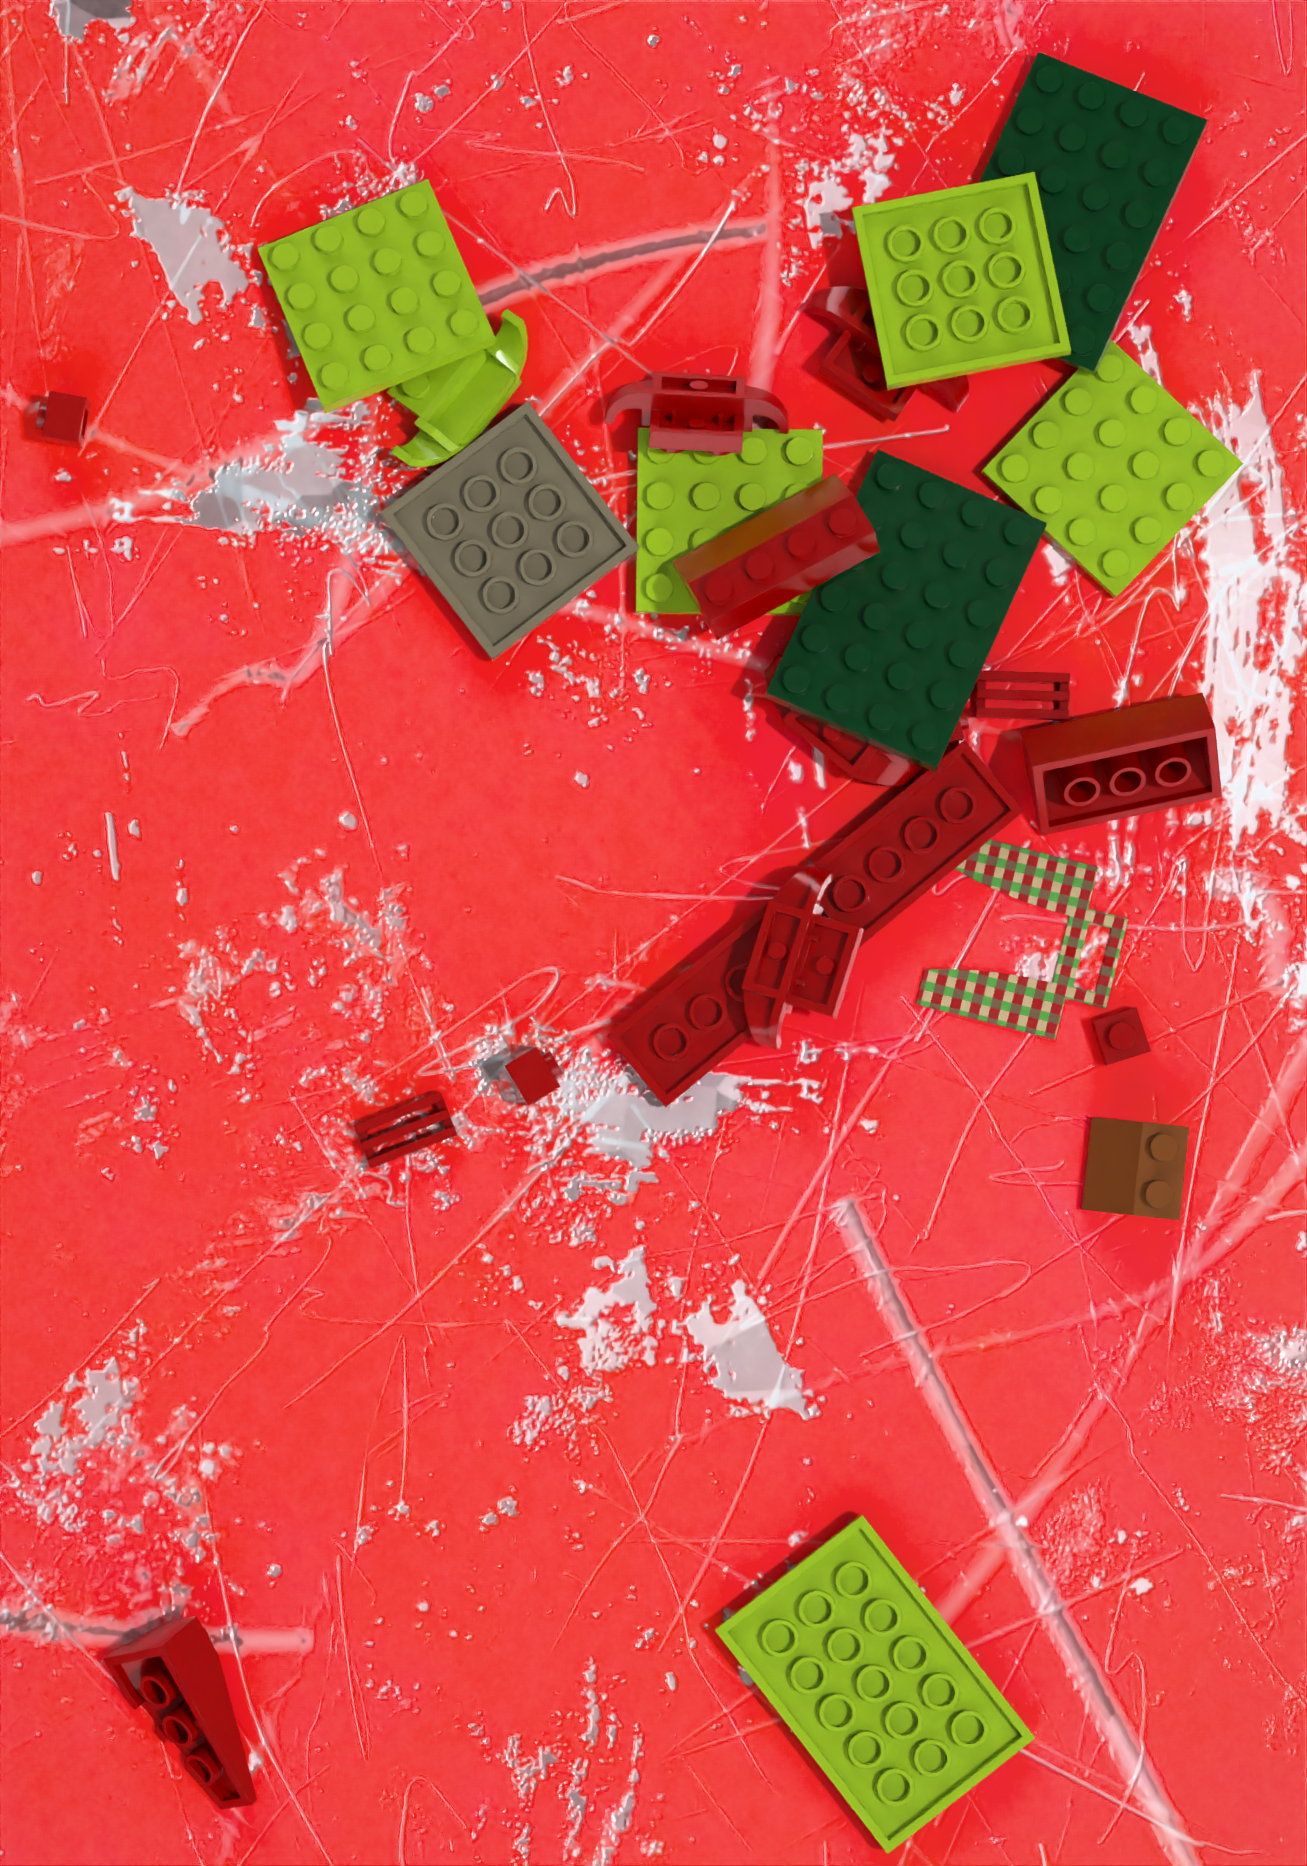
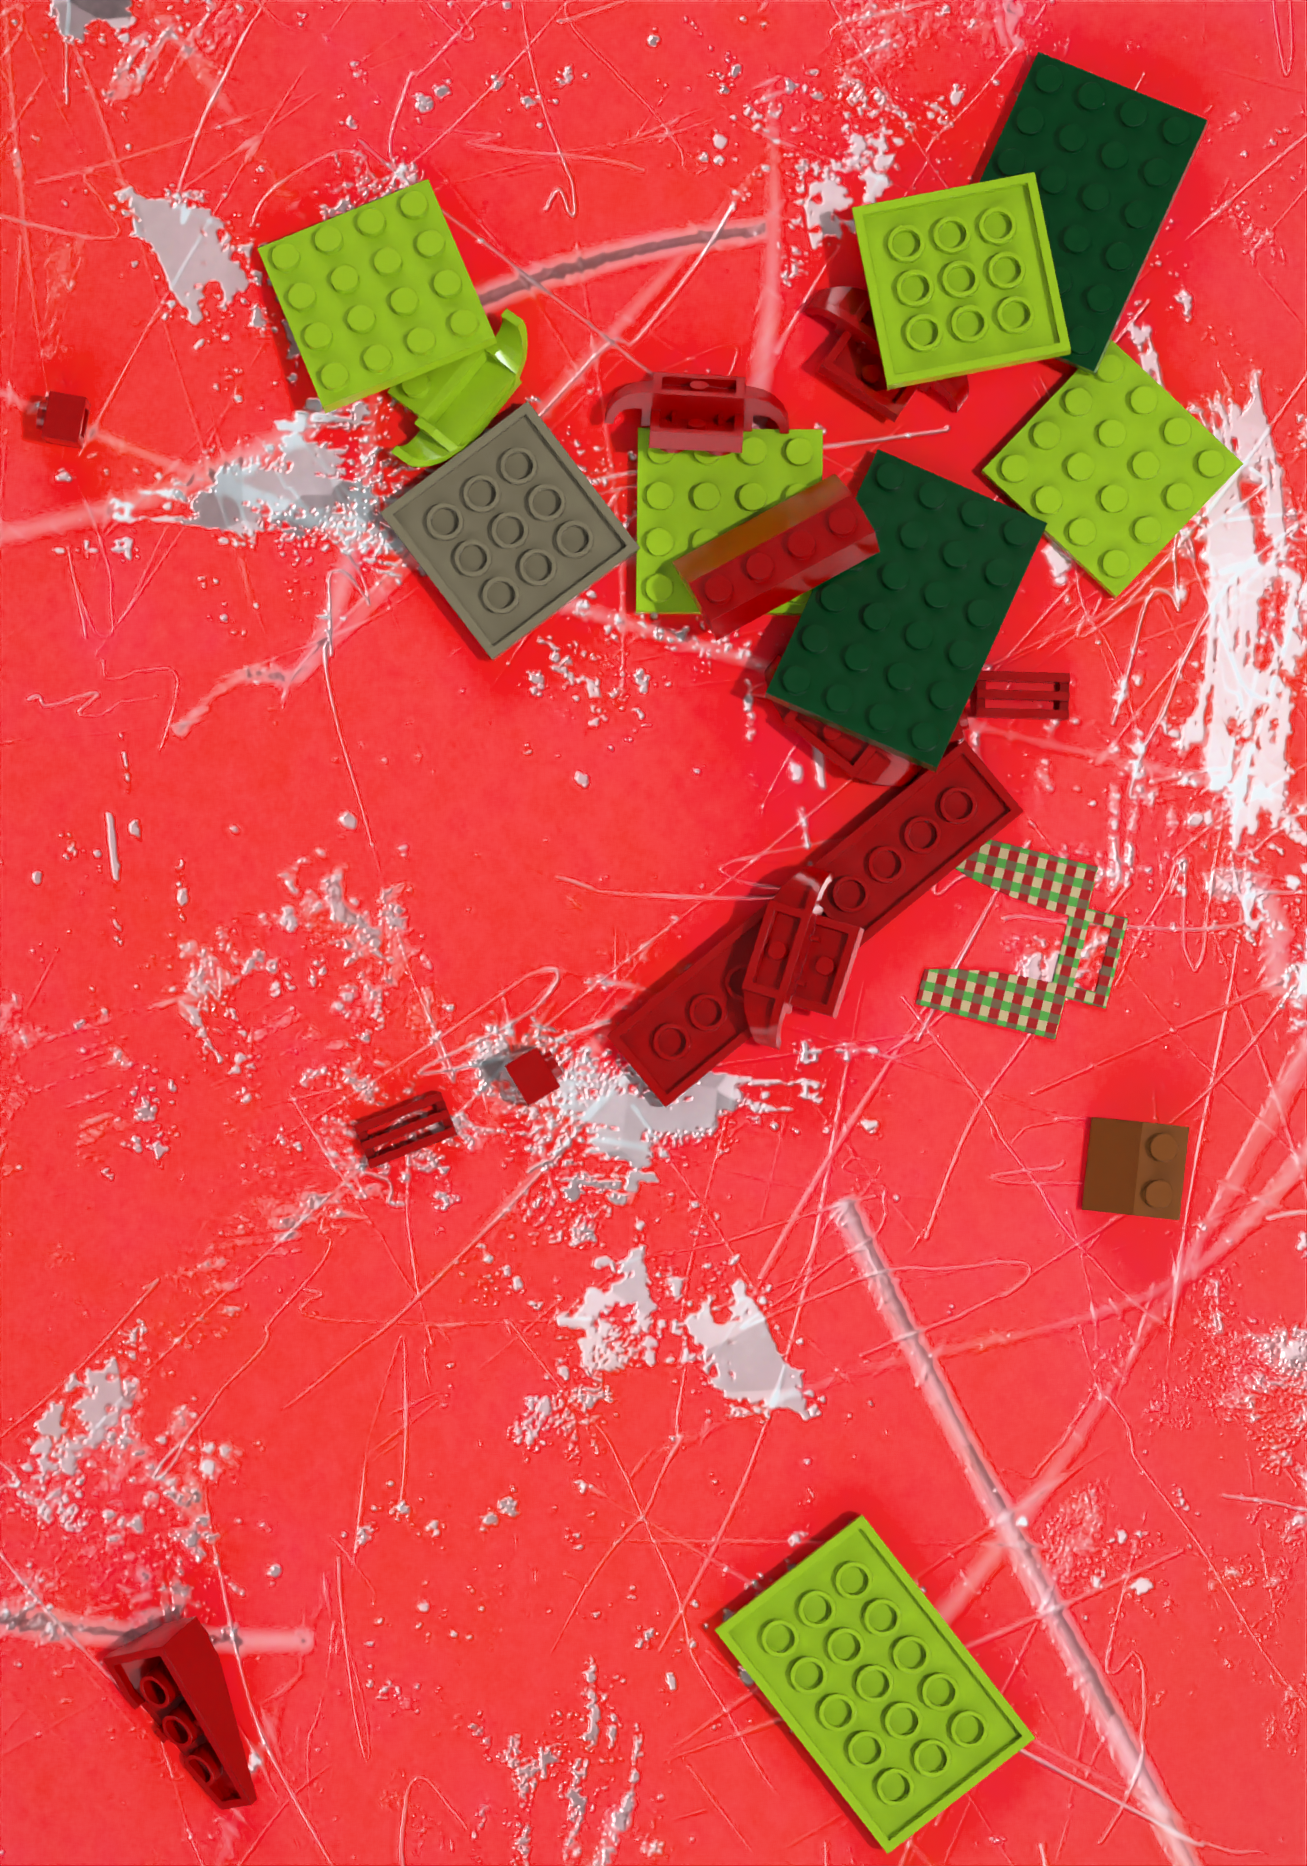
red slope [1021,693,1222,836] -> none
red plate [1091,1007,1151,1066] -> none

